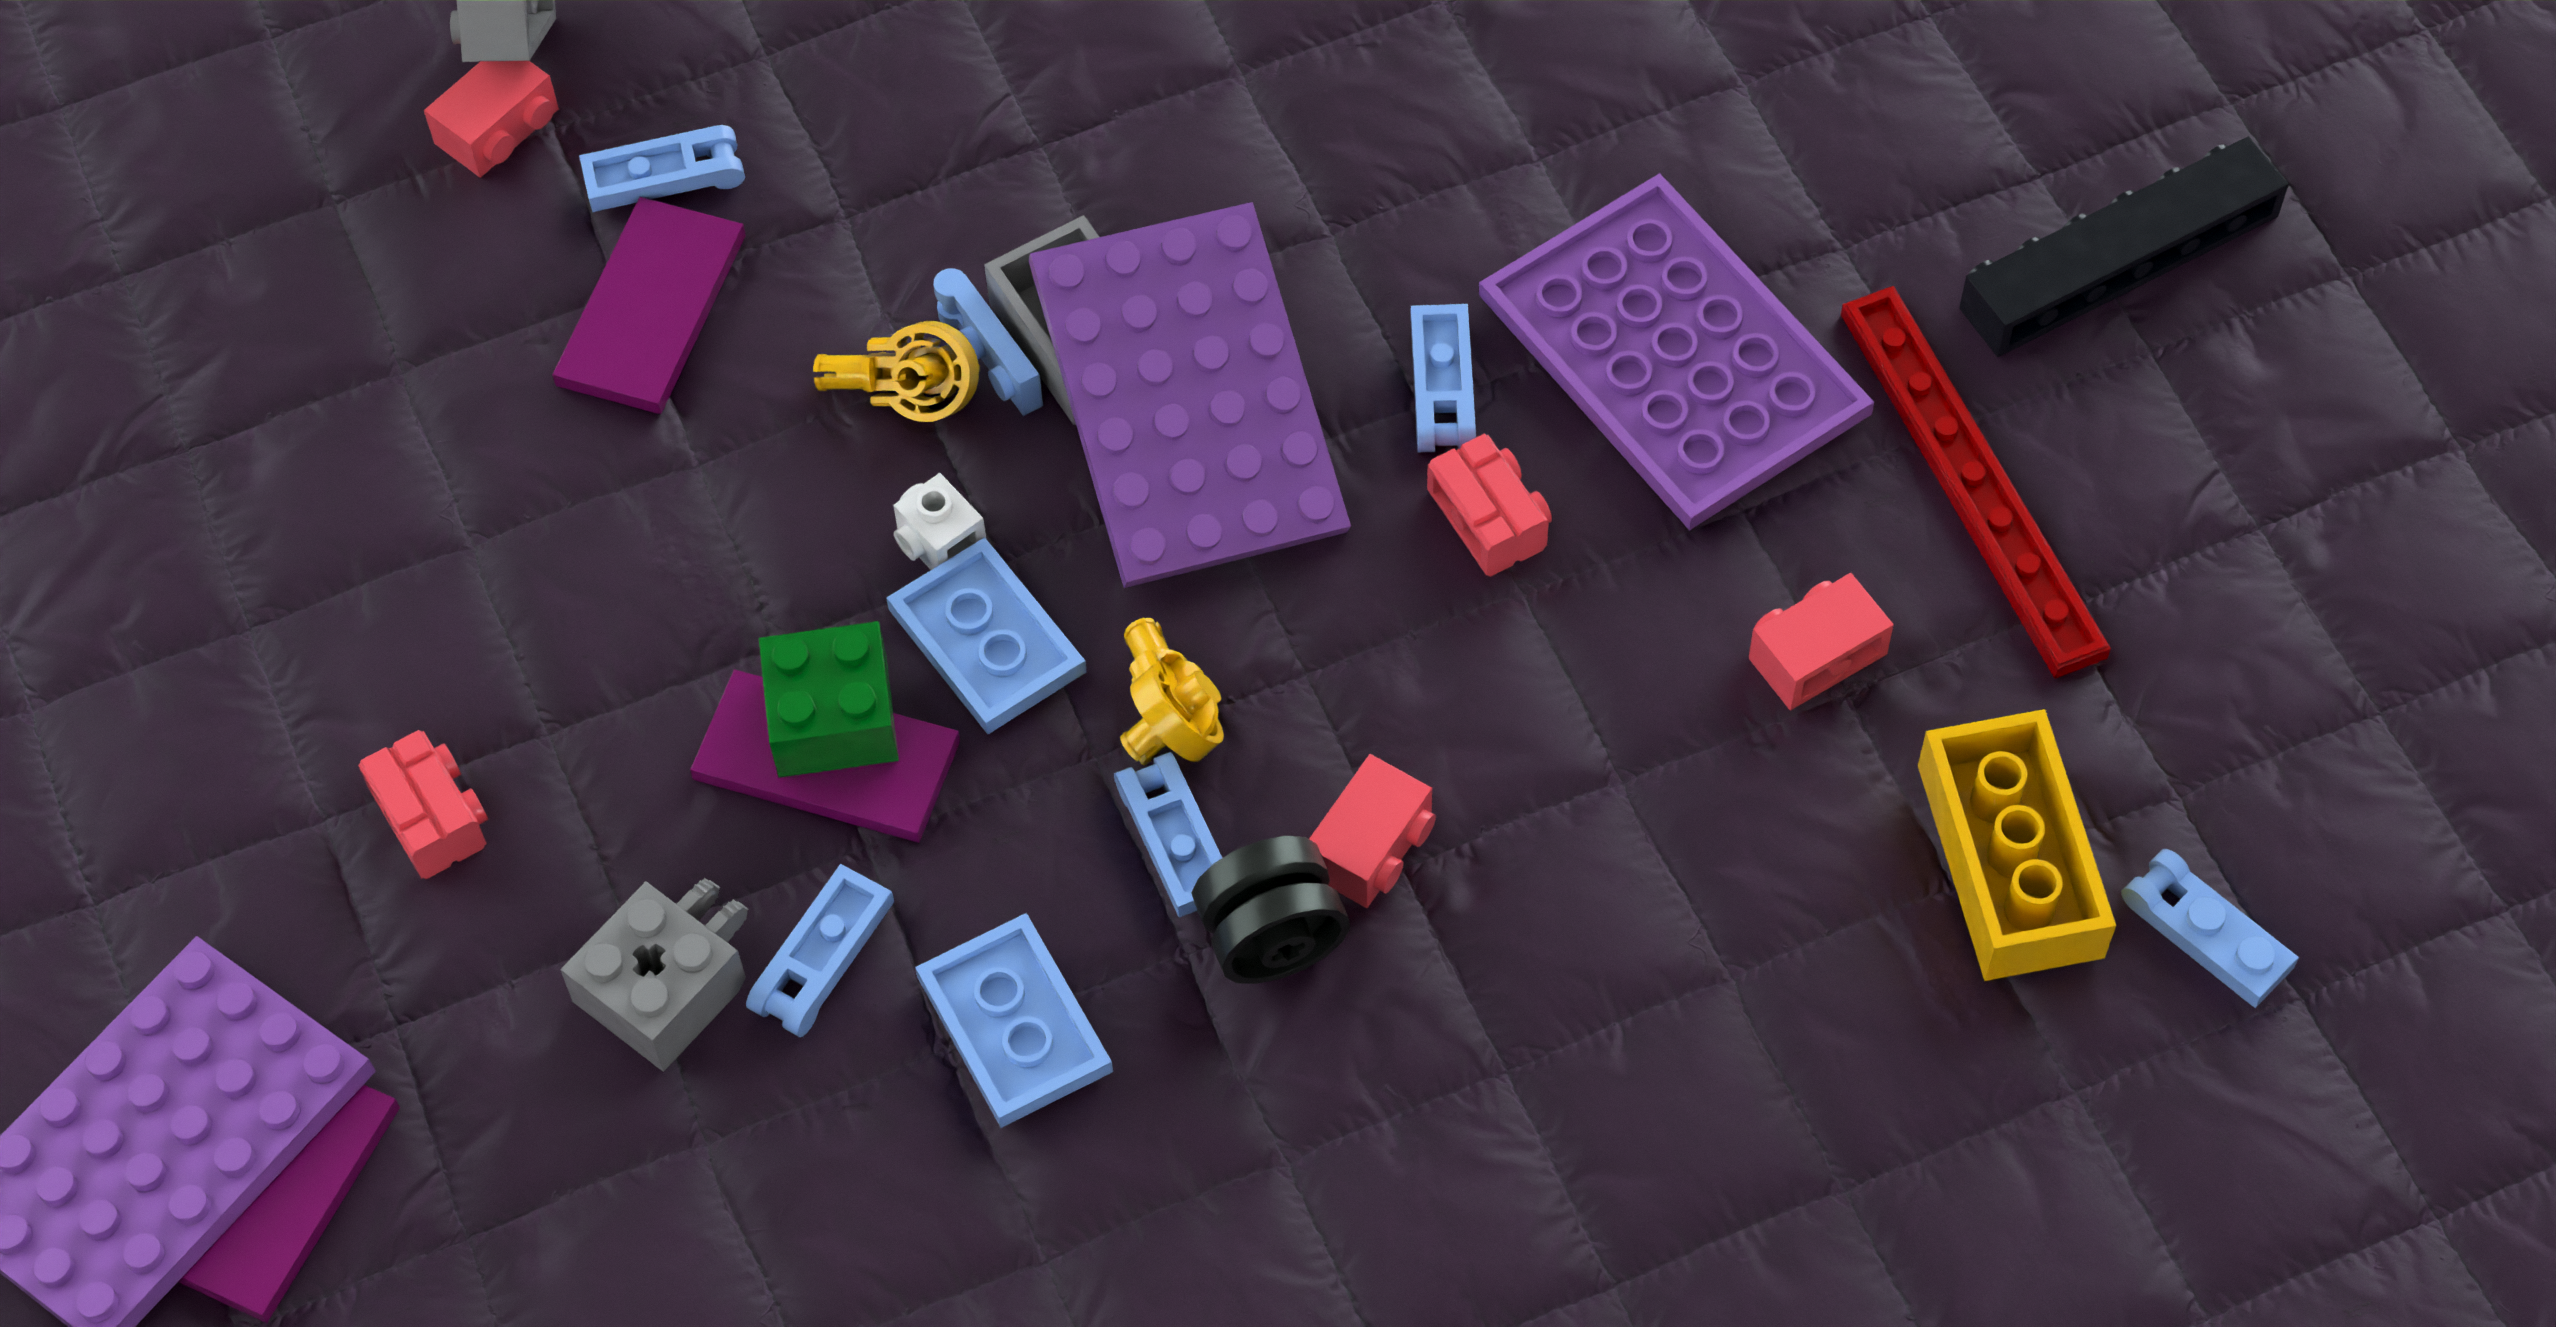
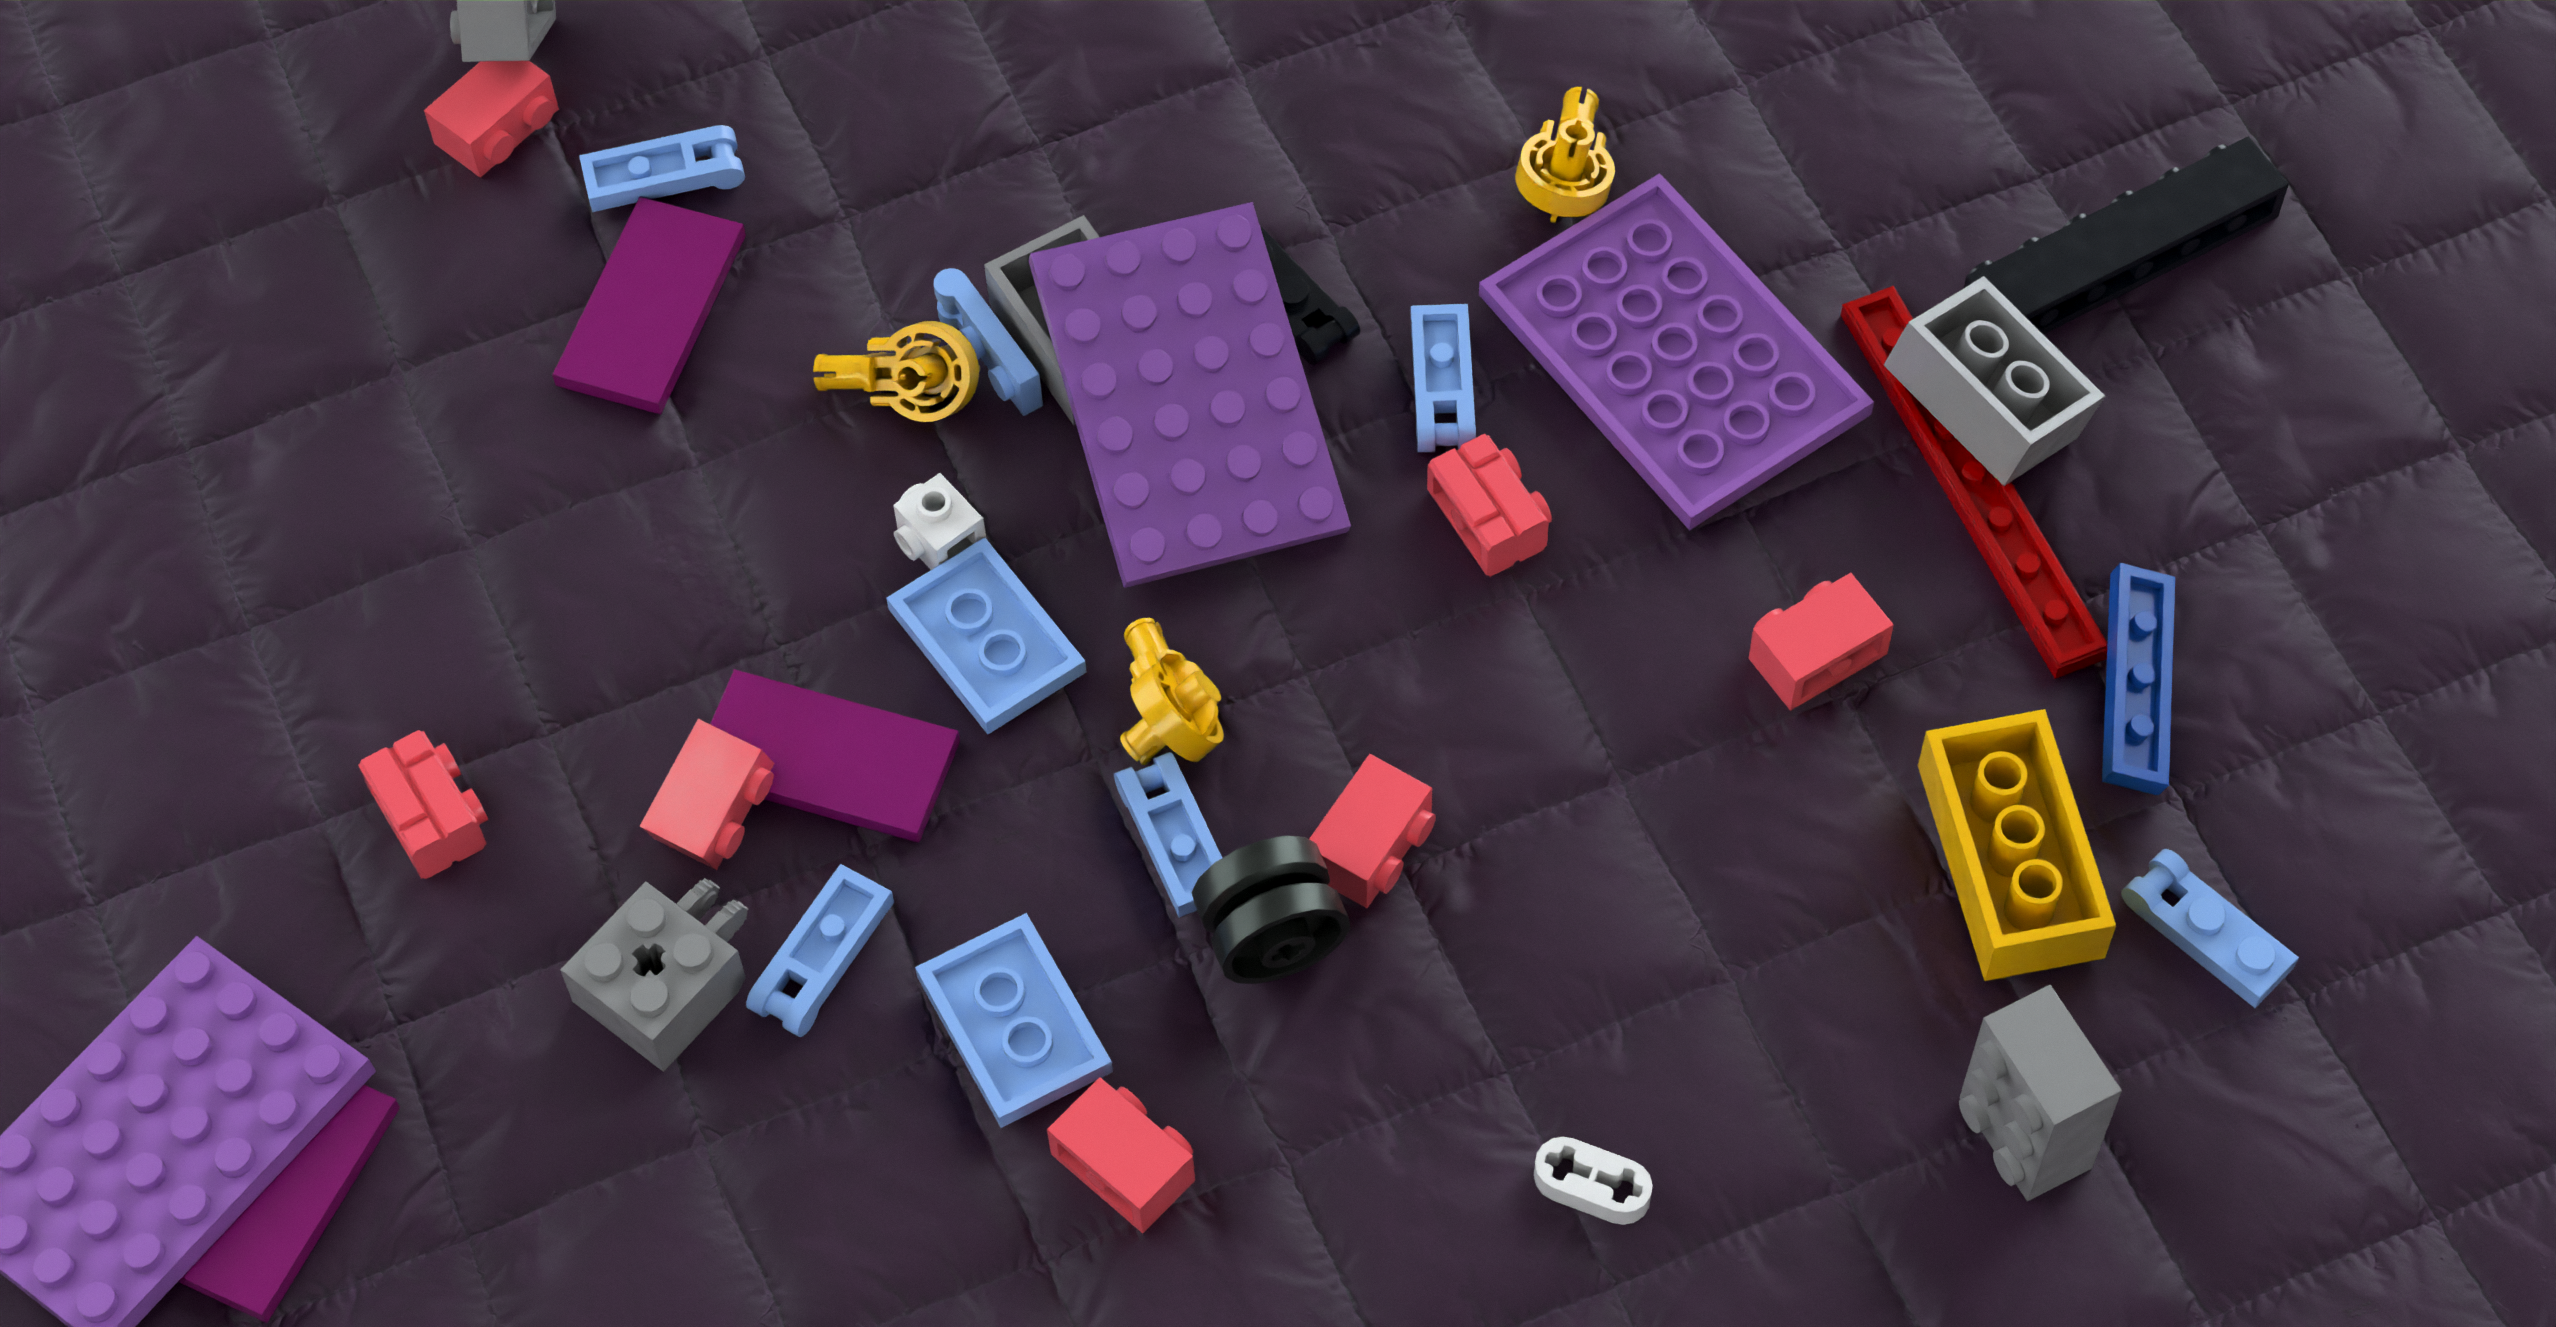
green brick [759,621,899,778] -> none
none -> coral brick [639,719,775,870]
none -> coral brick [1047,1077,1195,1233]
none -> black plate [1260,227,1361,365]
none -> yellow pin [1515,87,1615,223]
none -> white beam [1534,1137,1653,1225]
none -> light grey brick [1884,276,2105,486]
none -> light grey brick [1959,985,2122,1202]
none -> blue plate [2102,563,2175,796]

